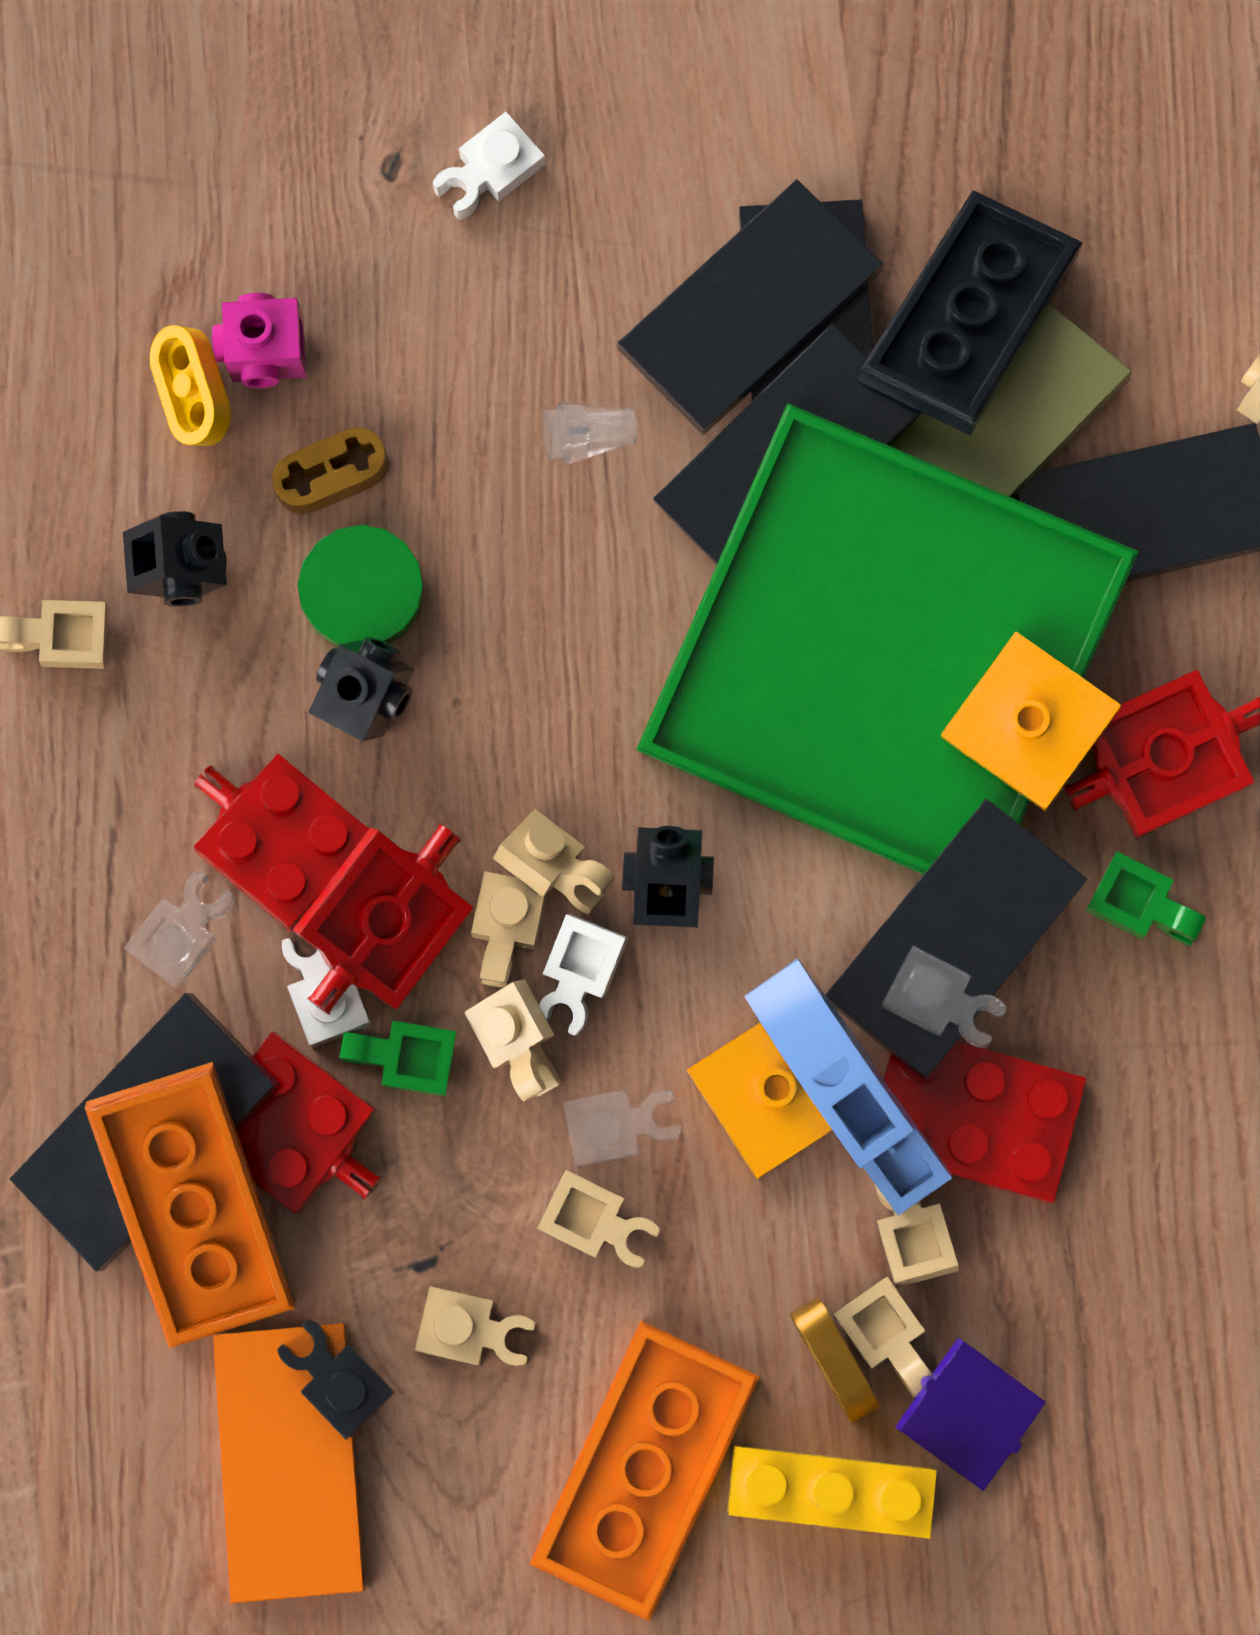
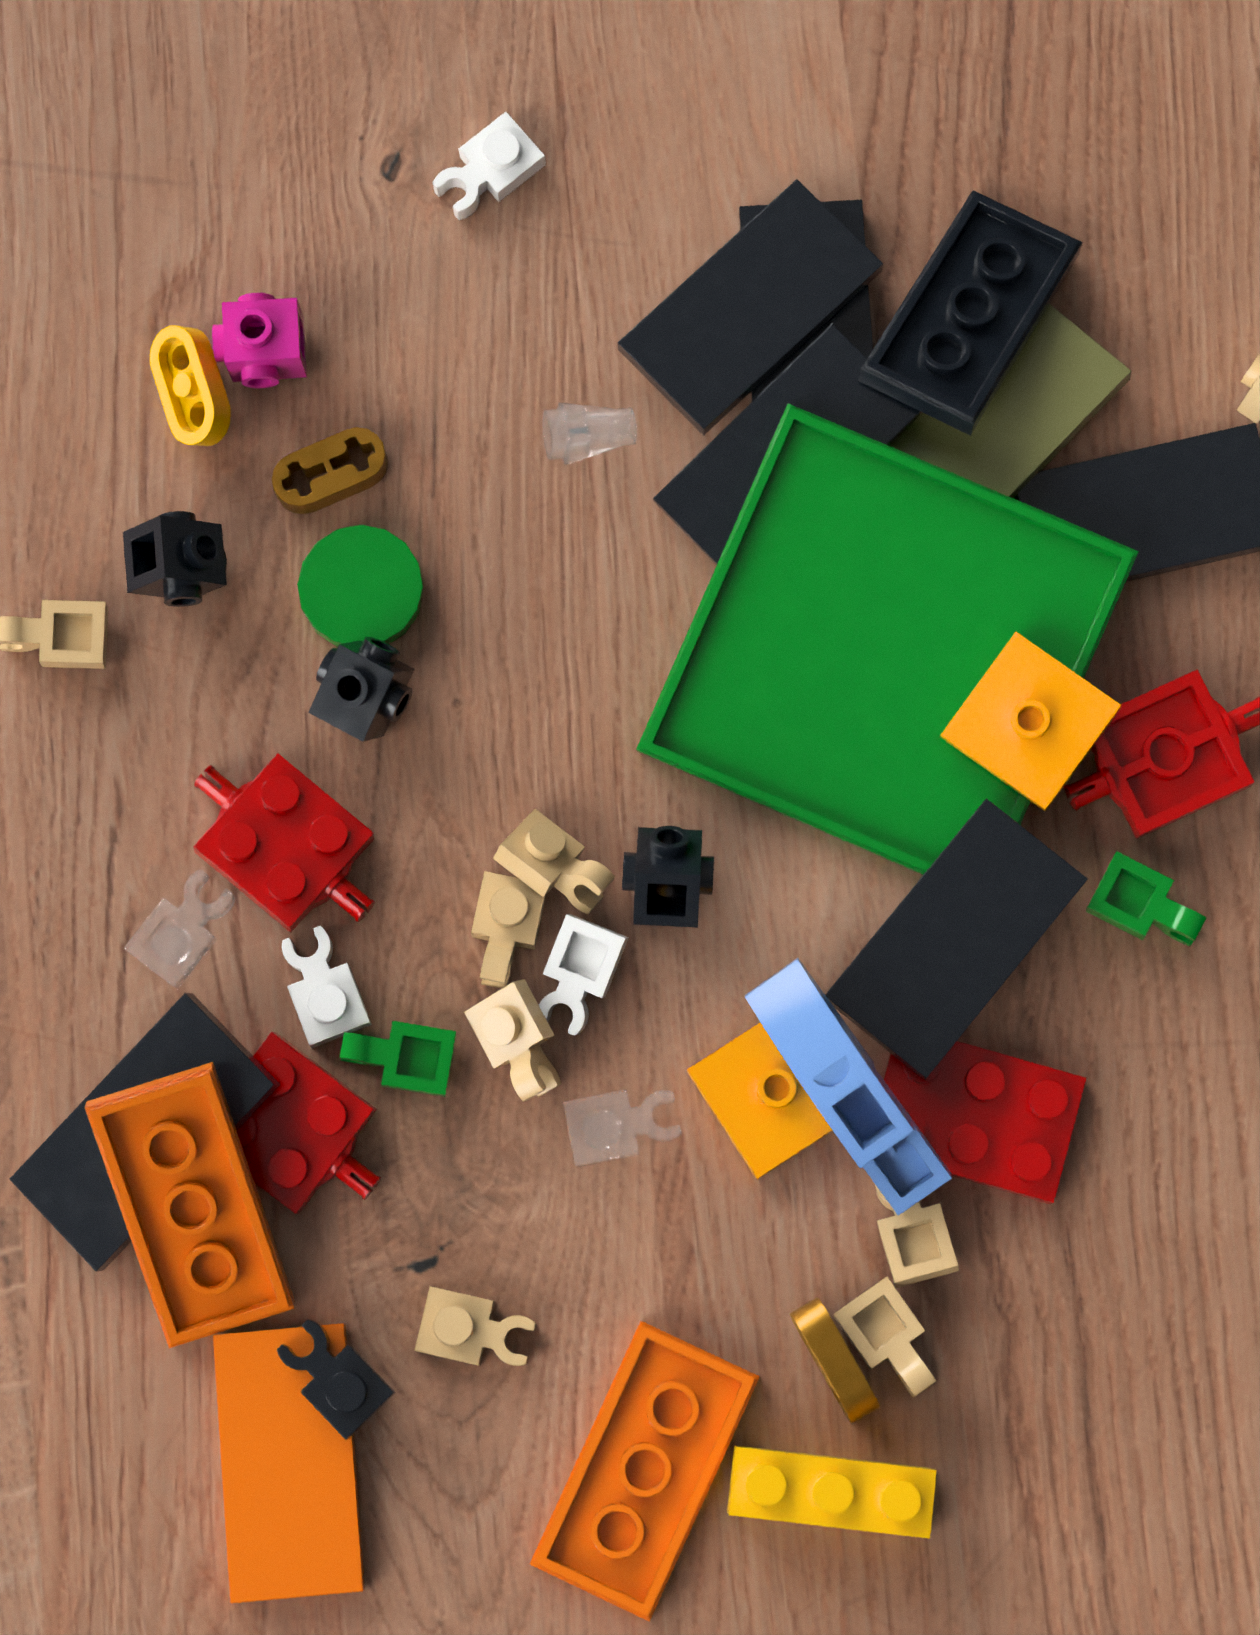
red plate [292,824,473,1015] -> none
tan plate [537,1170,660,1268] -> none
clear plate [881,946,1007,1048] -> none
dark purple piece [895,1337,1046,1491] -> none

